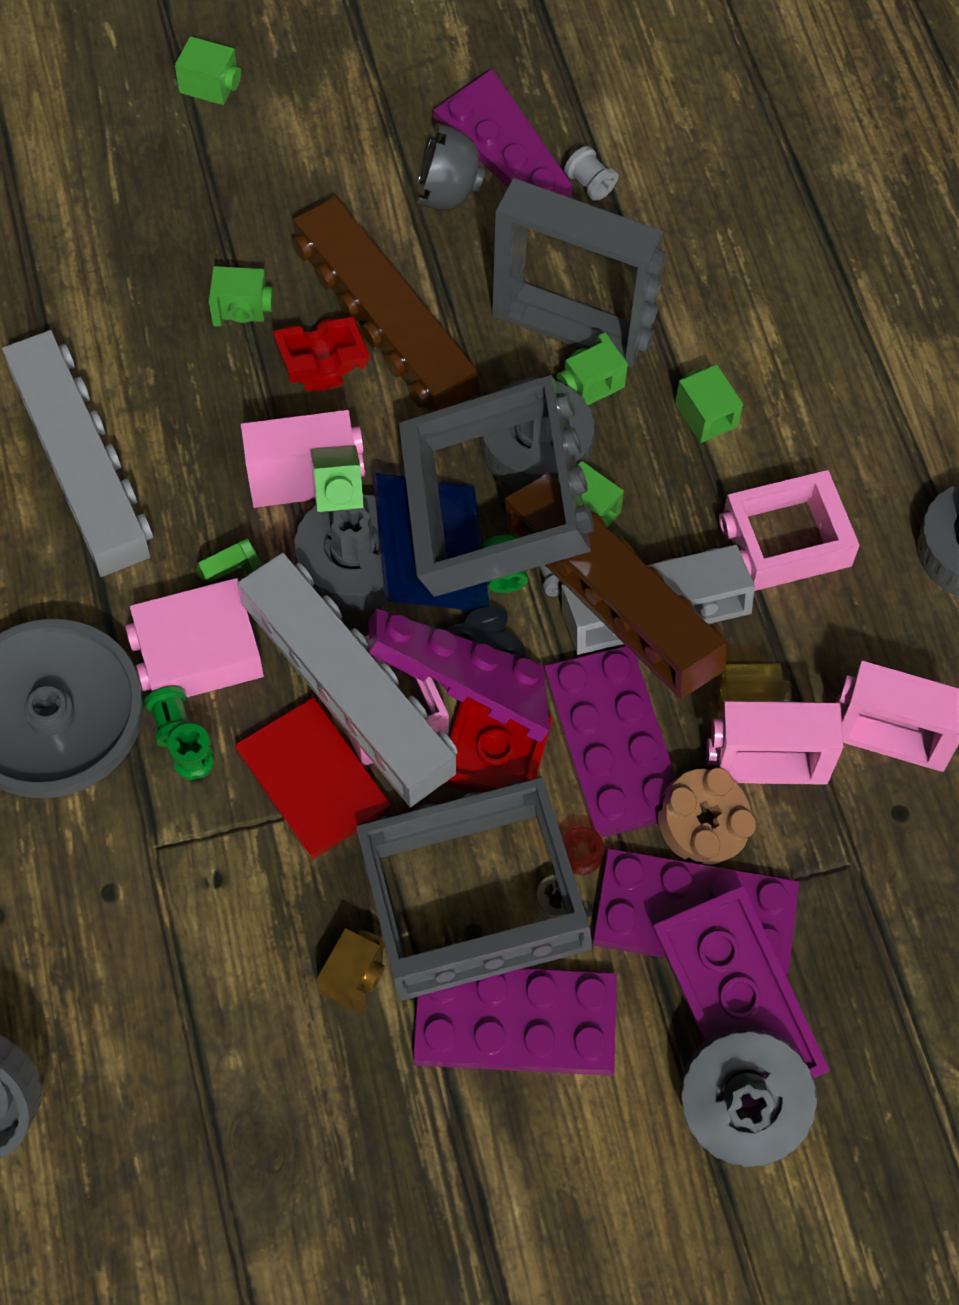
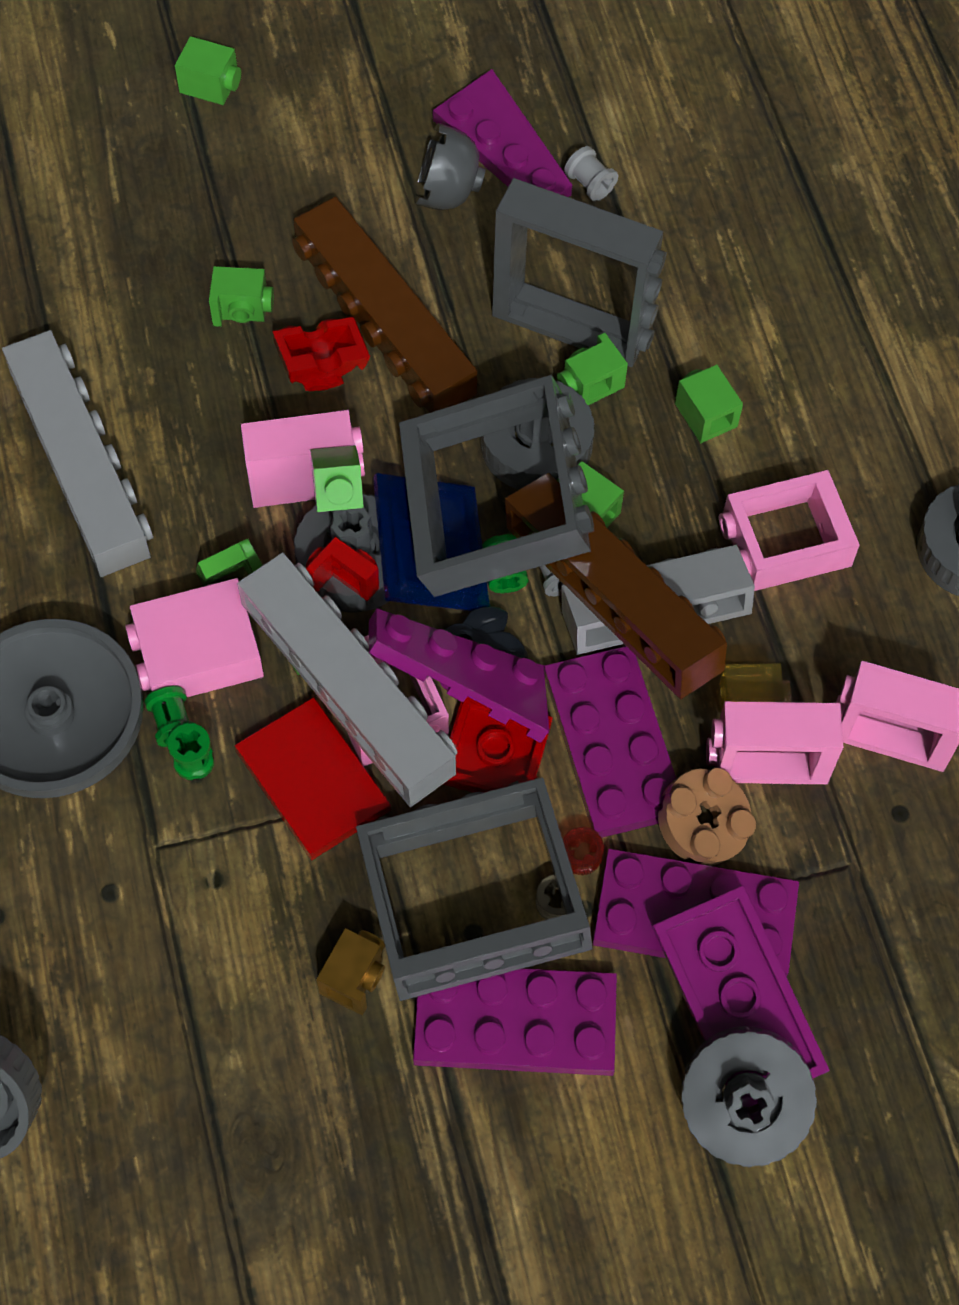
none -> red bracket [306,537,379,601]

